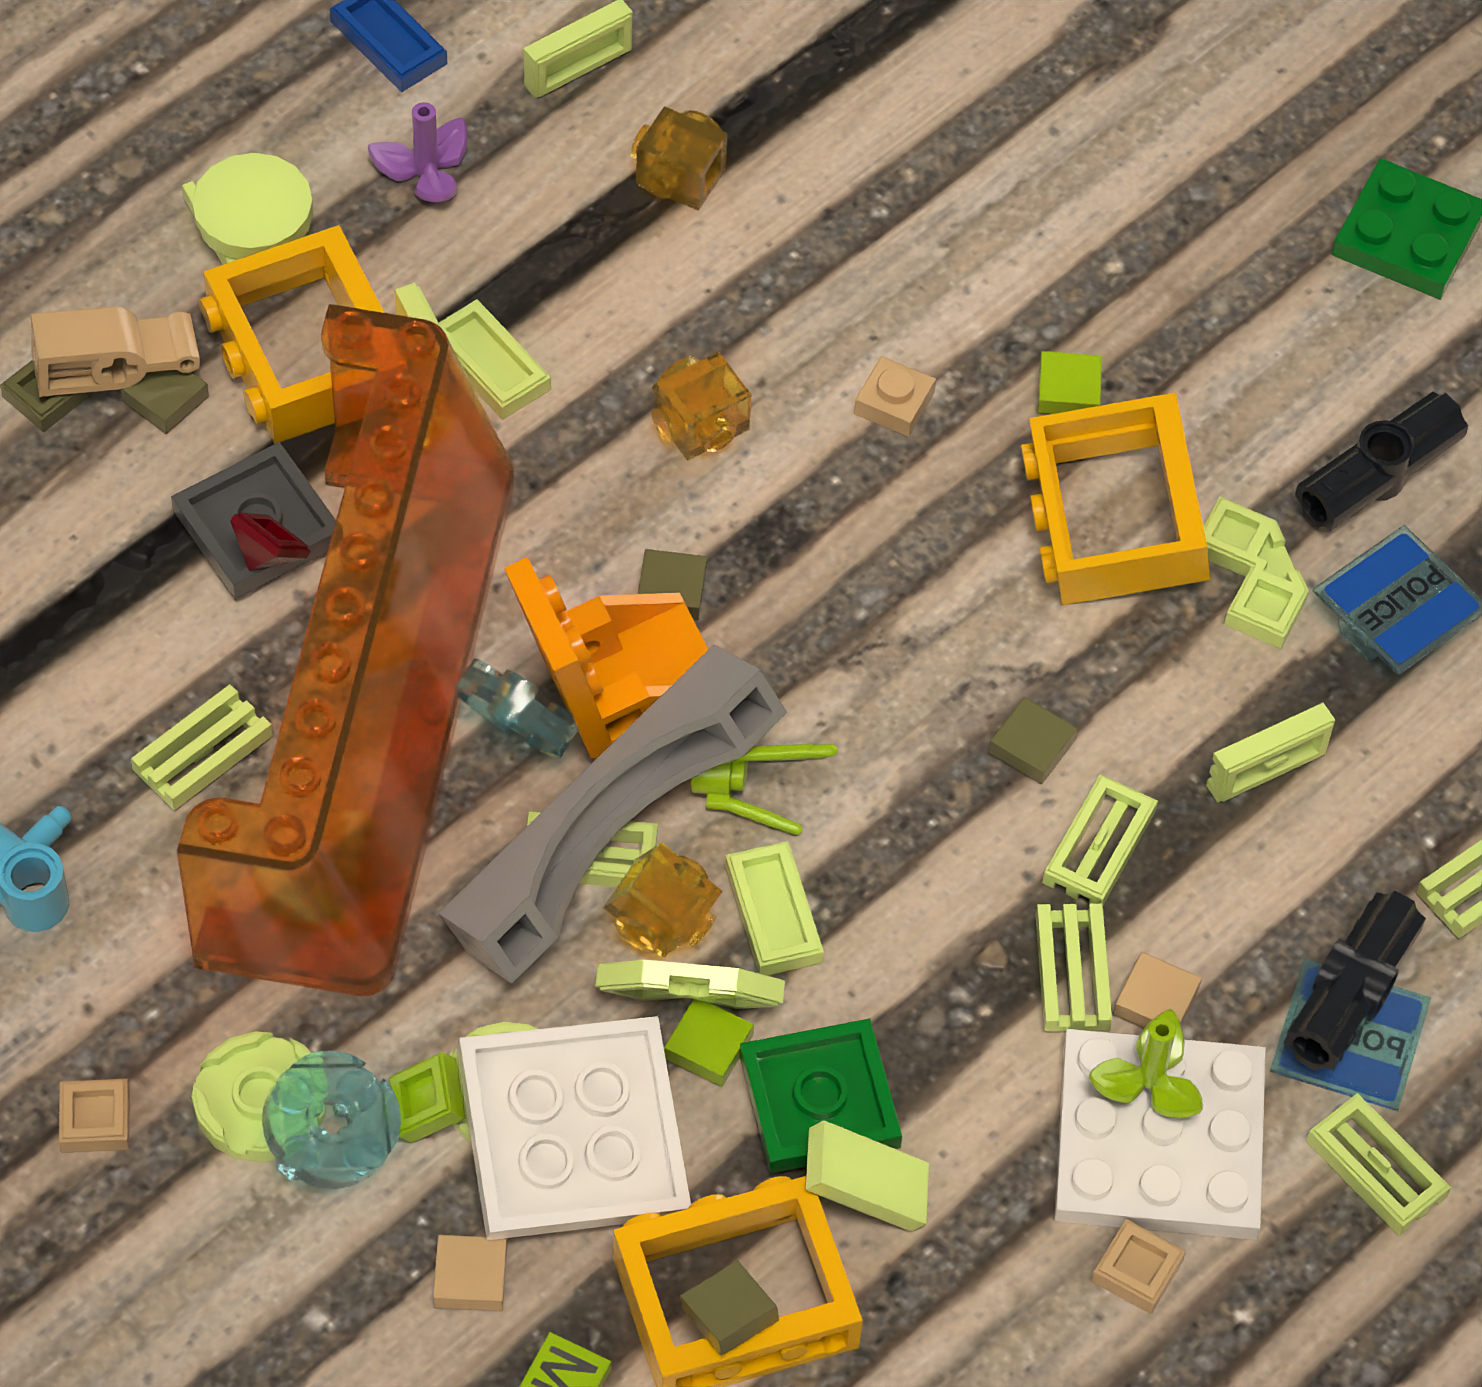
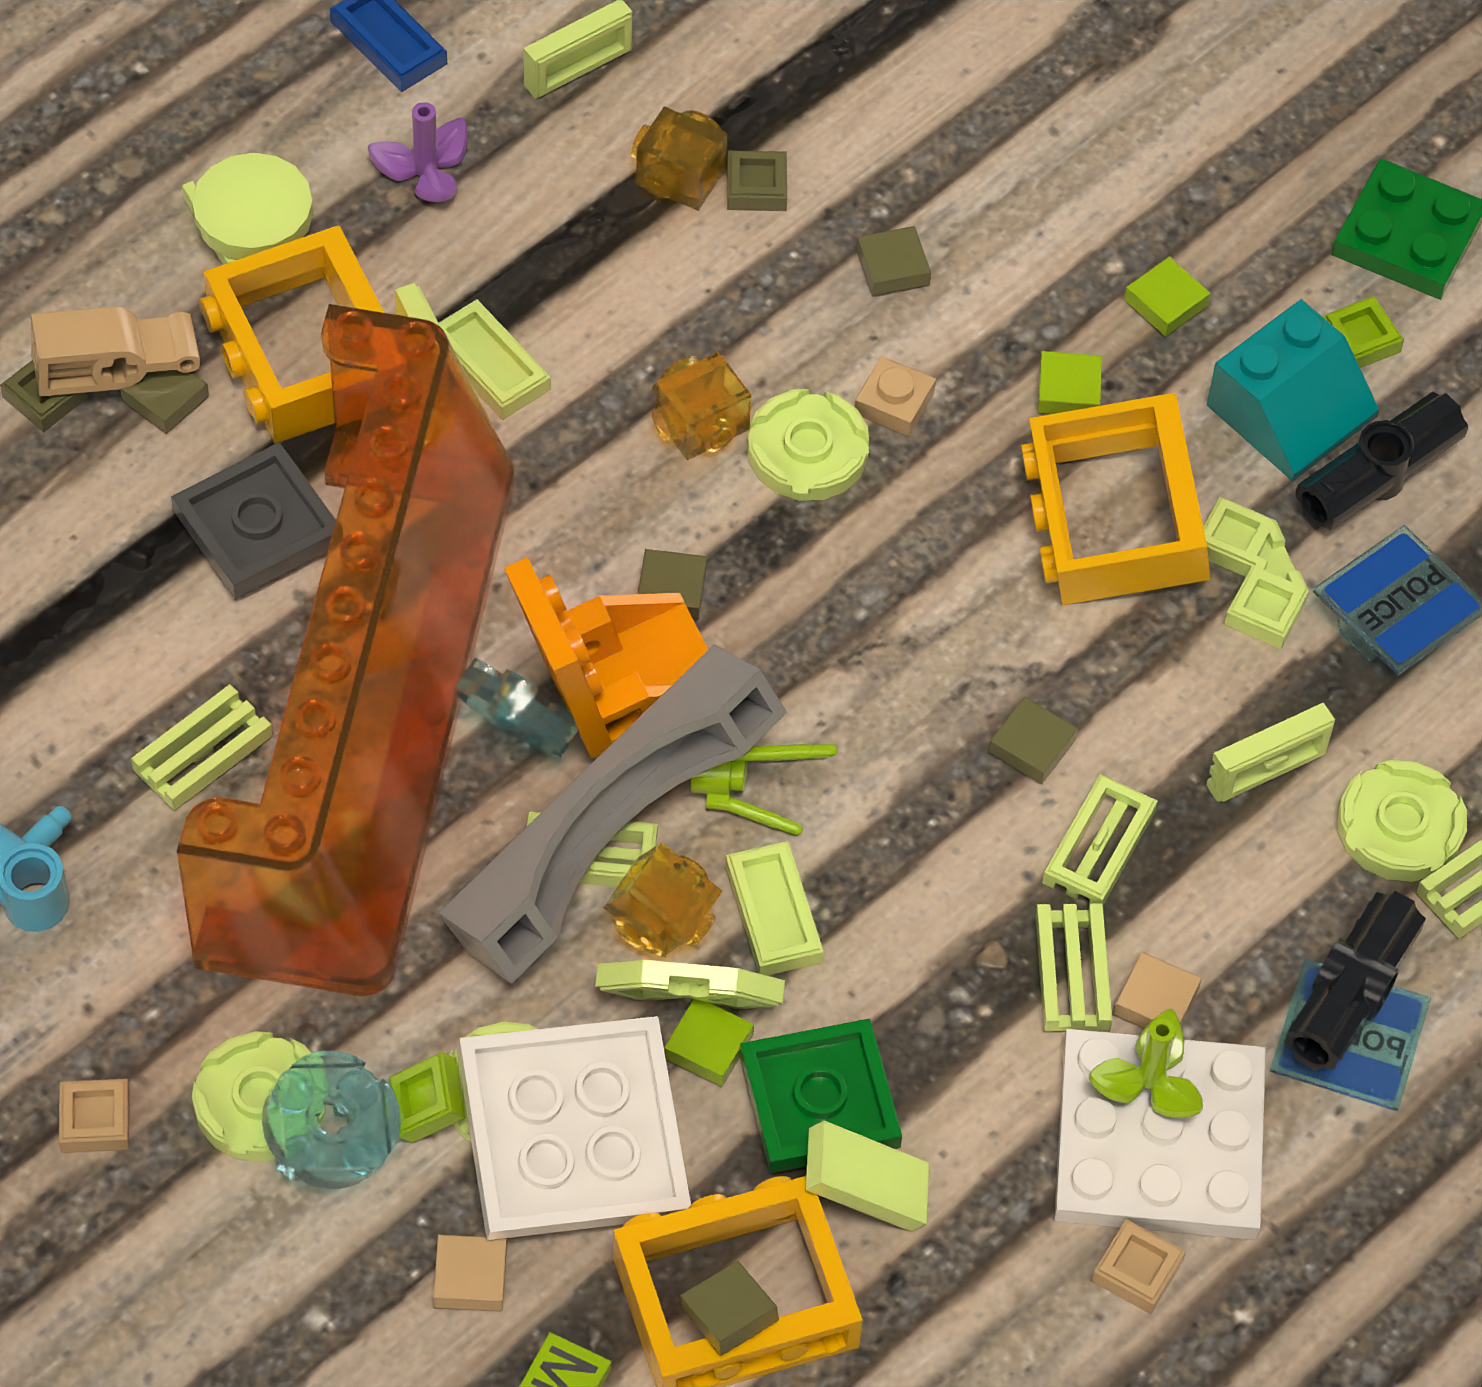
dark red slope [230,513,311,571] -> none
yellowish green tile [1306,1093,1451,1236] -> none
none -> olive tile [727,151,787,211]
none -> yellowish green tile [747,389,869,501]
none -> olive tile [856,226,931,296]
none -> lime tile [1124,256,1211,337]
none -> teal slope [1207,299,1379,482]
none -> lime tile [1322,296,1404,368]
none -> yellowish green tile [1337,760,1467,882]

